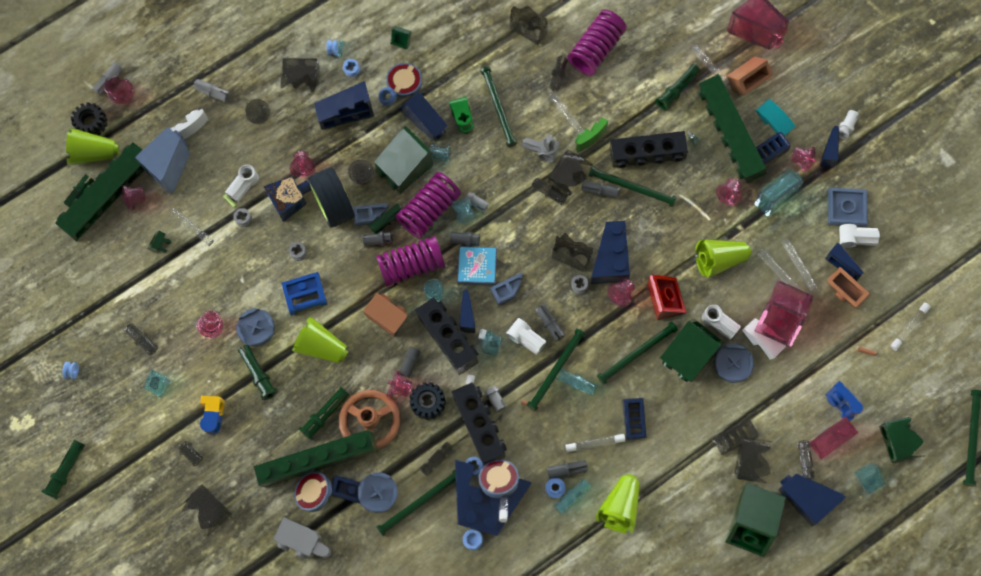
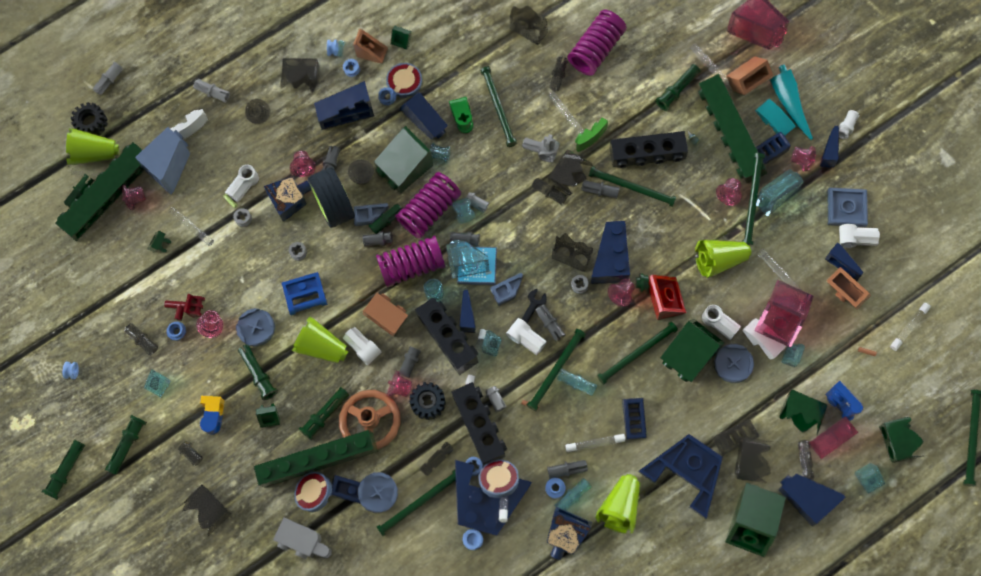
clear pink hair [104,76,135,104] -> none
clear bar [781,239,817,291] -> none
none -> dark green pin [105,415,147,475]
none -> dark red arm [164,294,205,321]
none -> medium blue plate [166,322,186,341]
none -> dark green tile [256,403,280,428]
none -> dark grey pin [322,146,340,170]
none -> white piece [343,327,382,366]
none -> nougat slope [353,29,388,63]
none -> clear light blue slope [446,240,490,278]
none -> black bar [522,289,547,324]
none -> torso [547,506,592,560]
none -> dark green plate [635,273,649,292]
none -> dark blue wing [638,434,723,519]
none -> dark green bar [742,153,765,245]
none -> teal piece [770,64,813,140]
none -> dark green piece [779,389,828,436]
none -> clear light blue slope [782,344,805,368]

